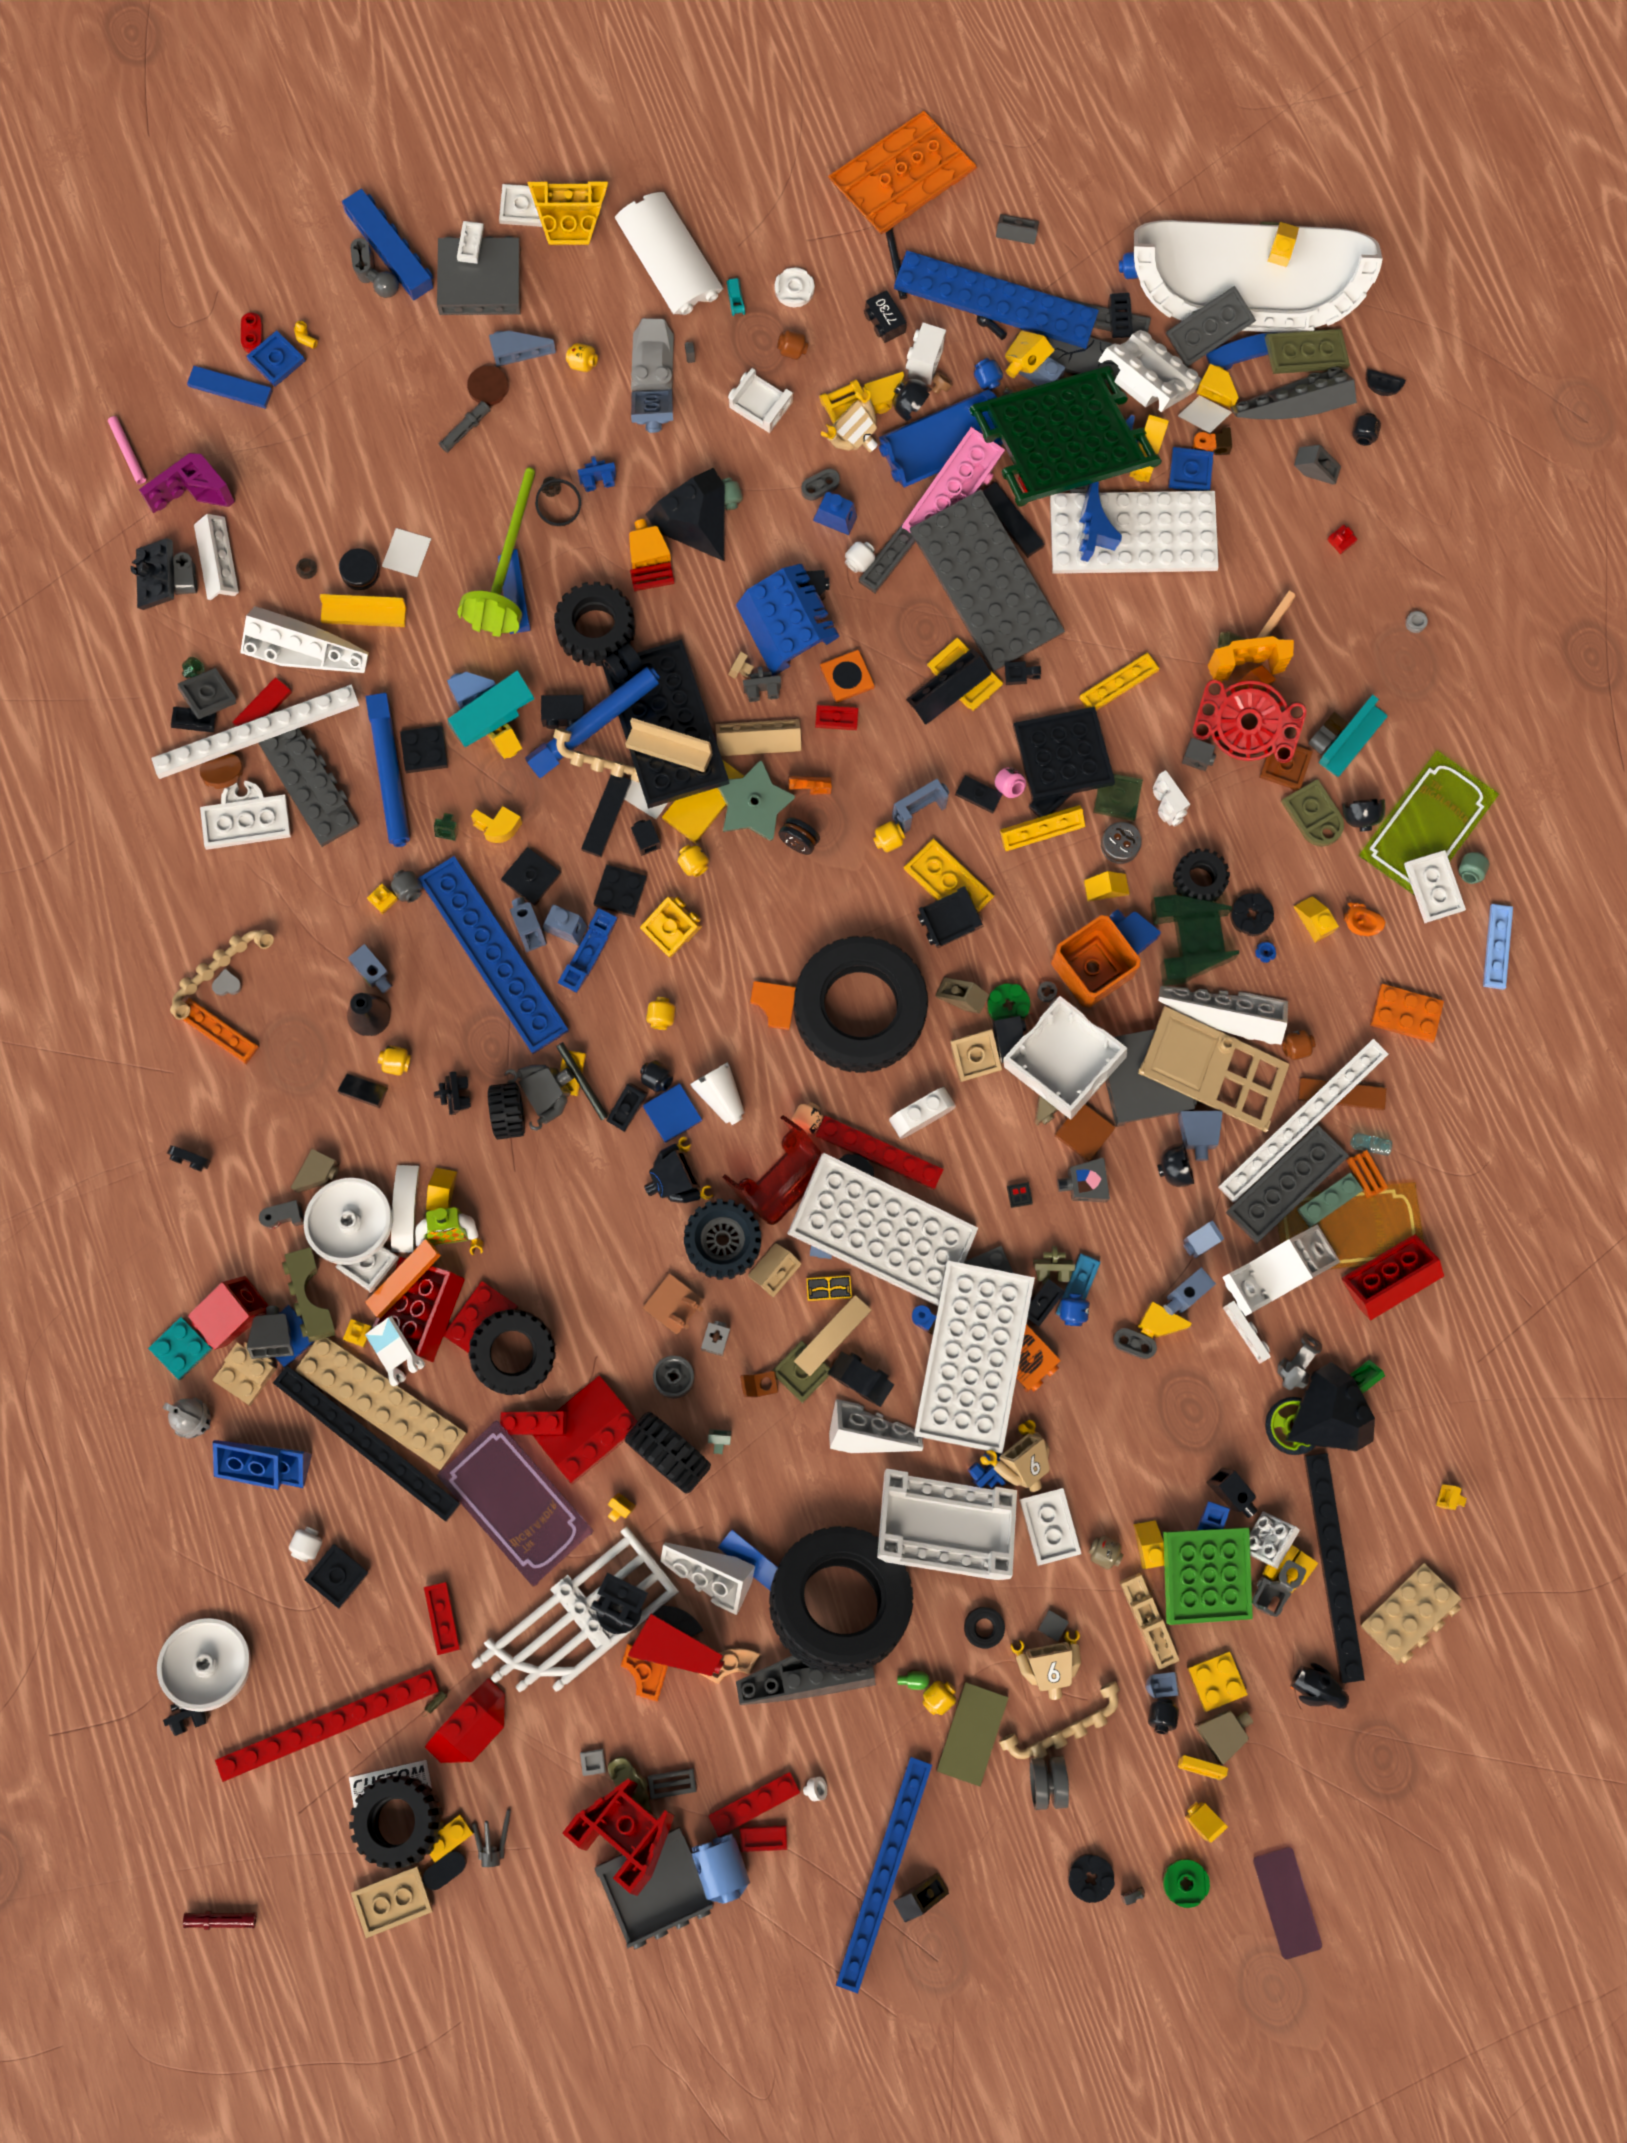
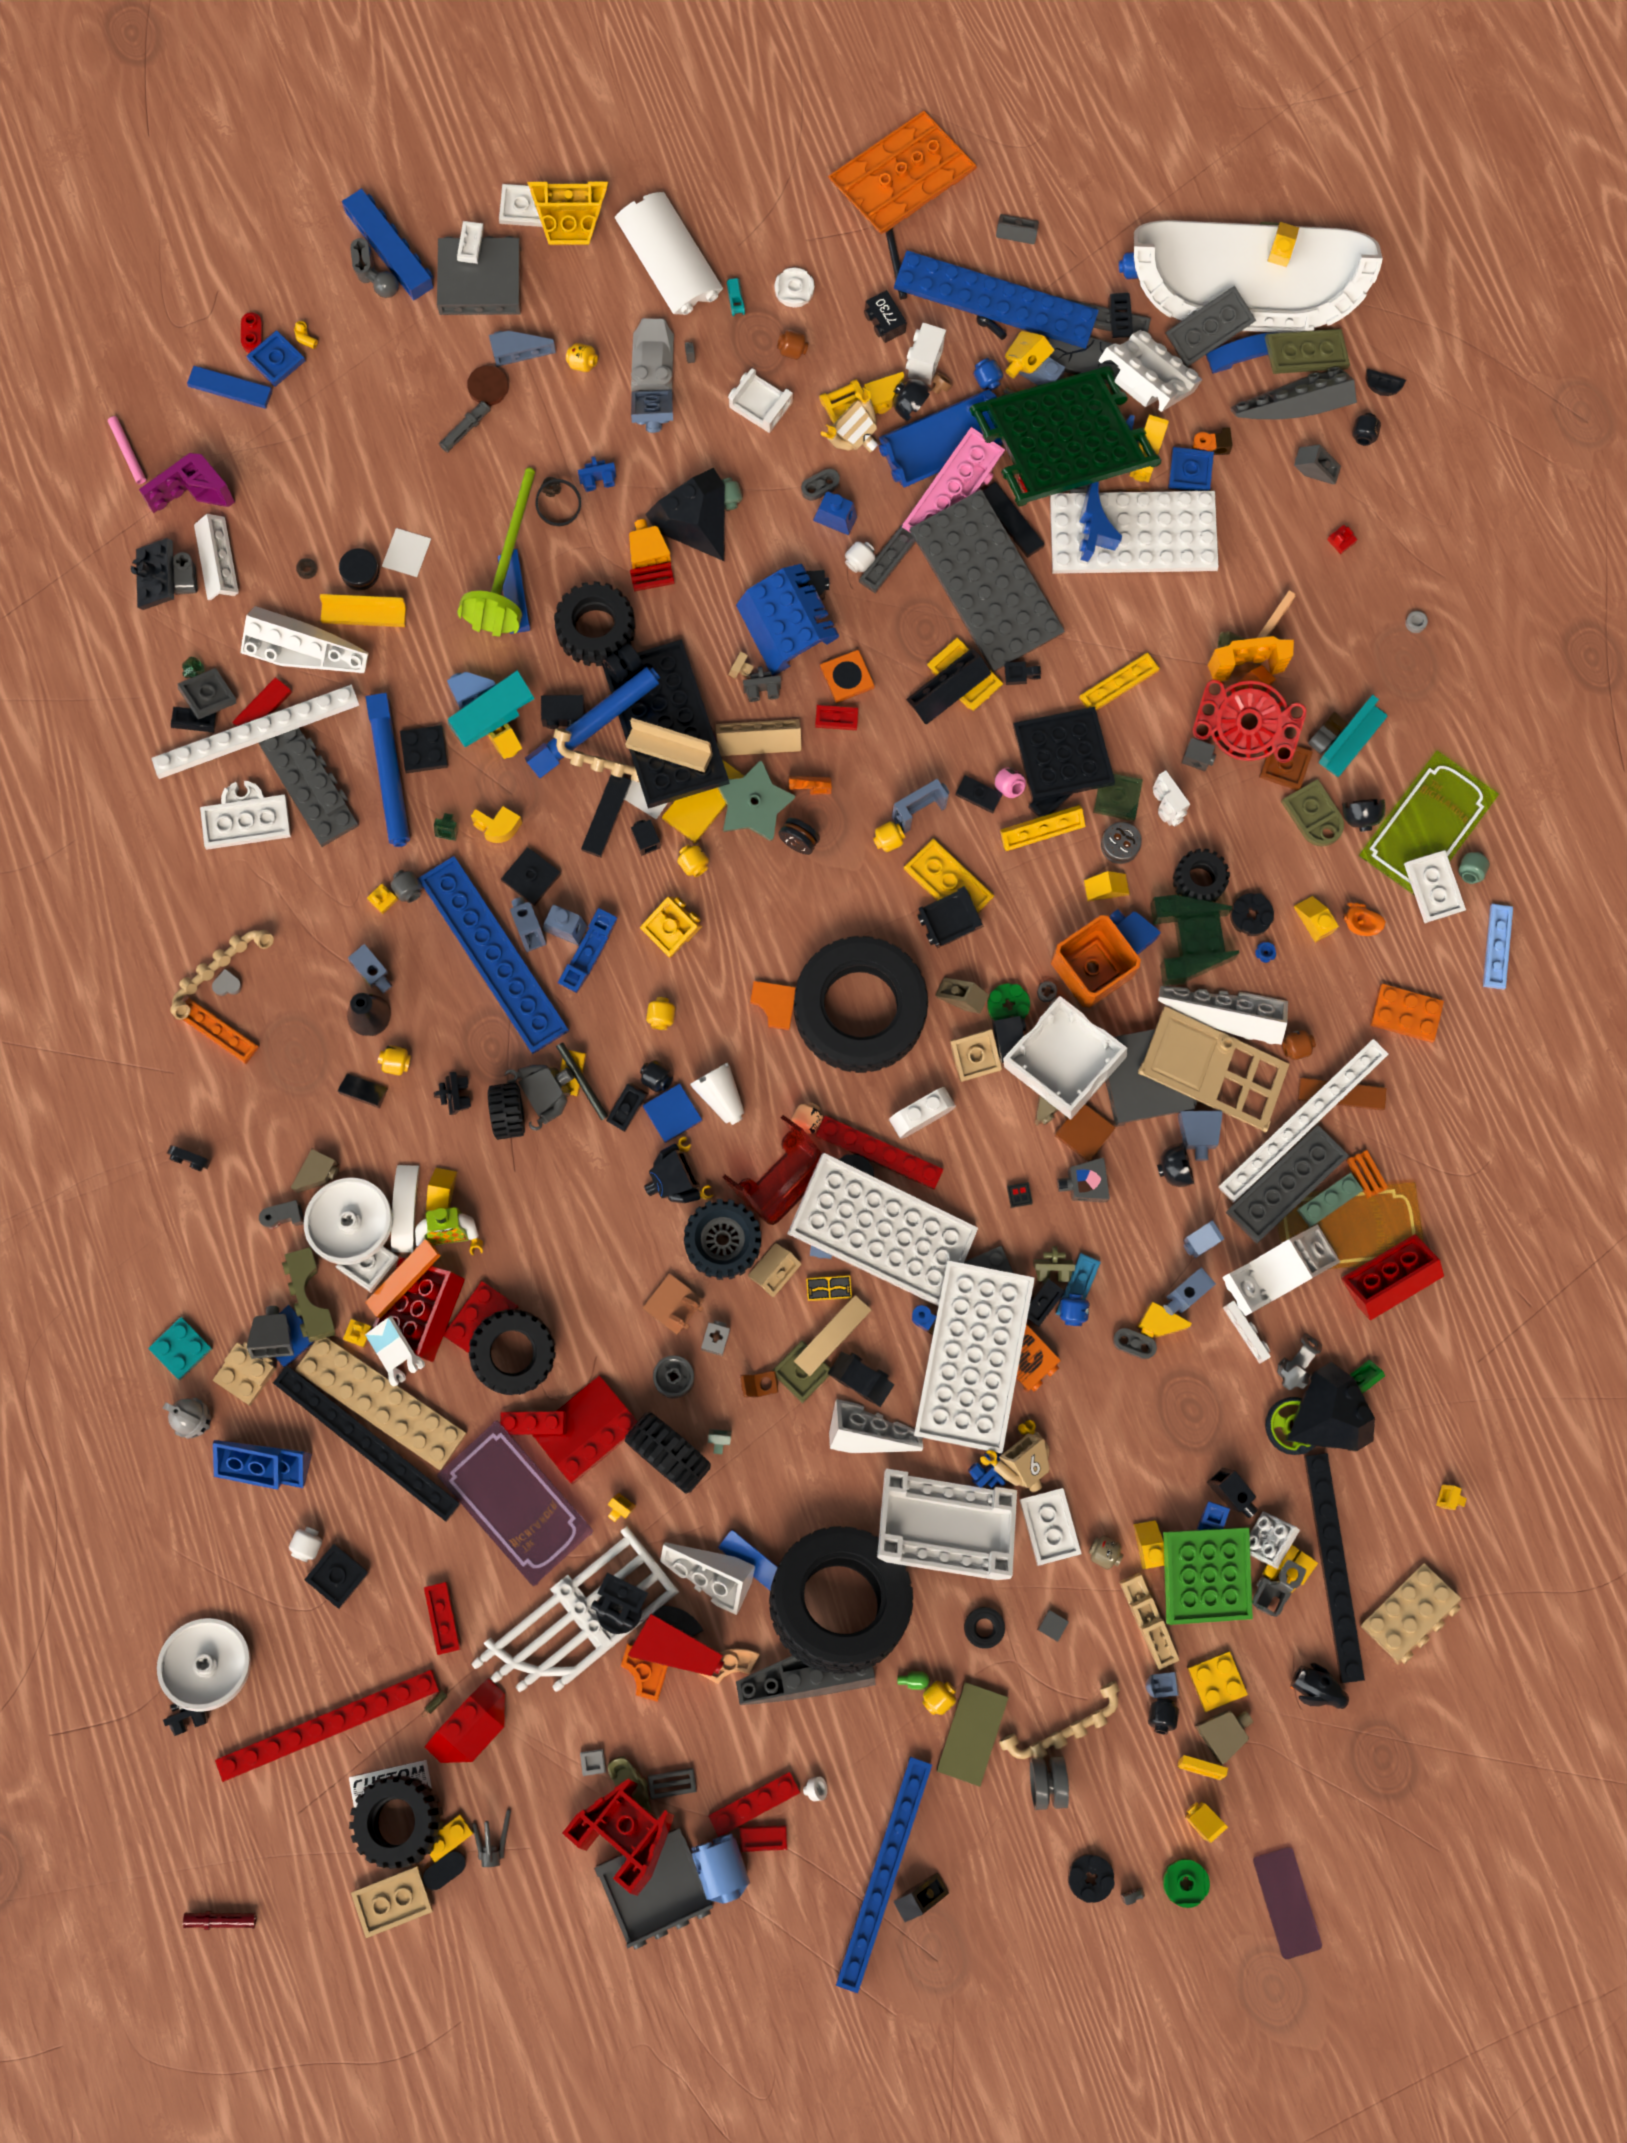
slope [188,1276,269,1350] -> none
dark orange tile [200,753,243,789] -> none
black plate [593,864,647,918] -> none
tan torso [1010,1630,1081,1700] -> none
white sticker [1178,395,1232,433] -> none
yellow slope [1197,364,1239,409] -> none
clear light blue bar [1350,1133,1392,1156] -> none

